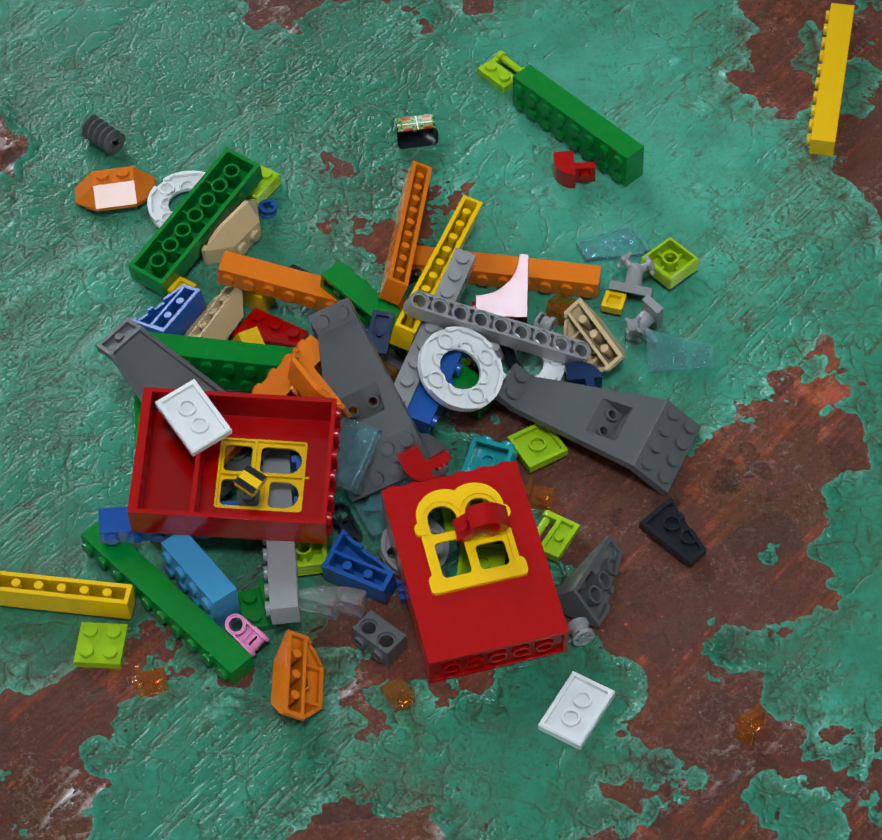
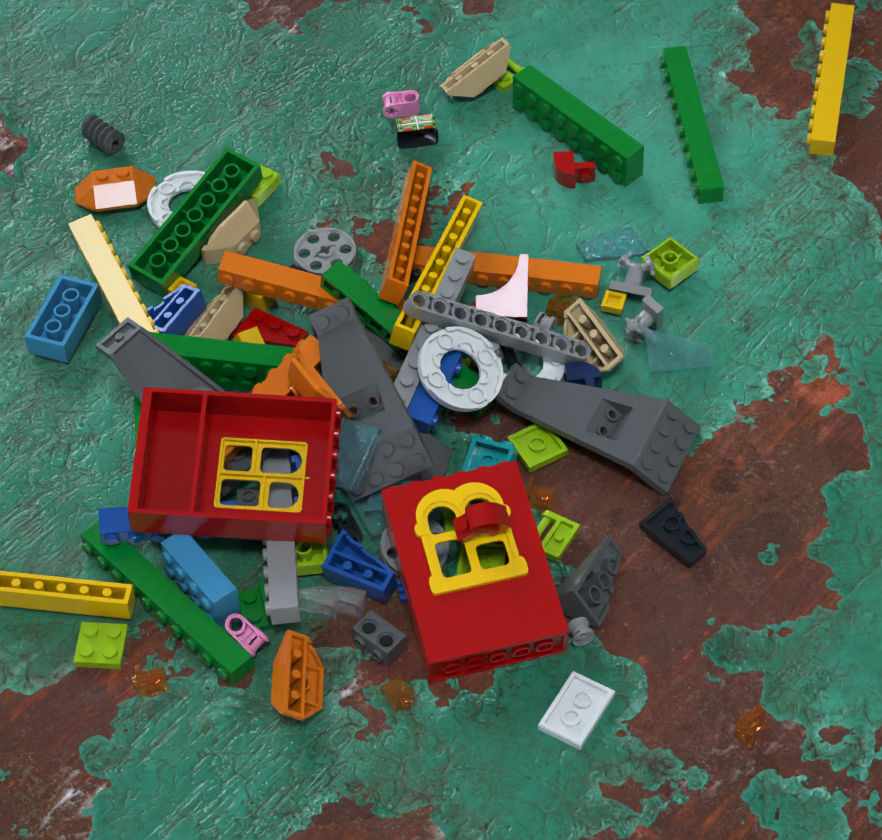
white tile [155,379,232,457] -> none
tile [234,465,267,497] -> none
blue bush [259,199,277,219] -> none
dark blue plate [364,310,395,357] -> none
red brick [396,444,451,481] -> none
none -> dark azure brick [25,275,102,363]
none -> brick [68,214,159,333]
none -> light grey wedge [294,227,356,276]
none -> bright pink piece [382,90,421,118]
none -> tan wedge [440,37,511,97]
none -> green brick [659,46,724,204]

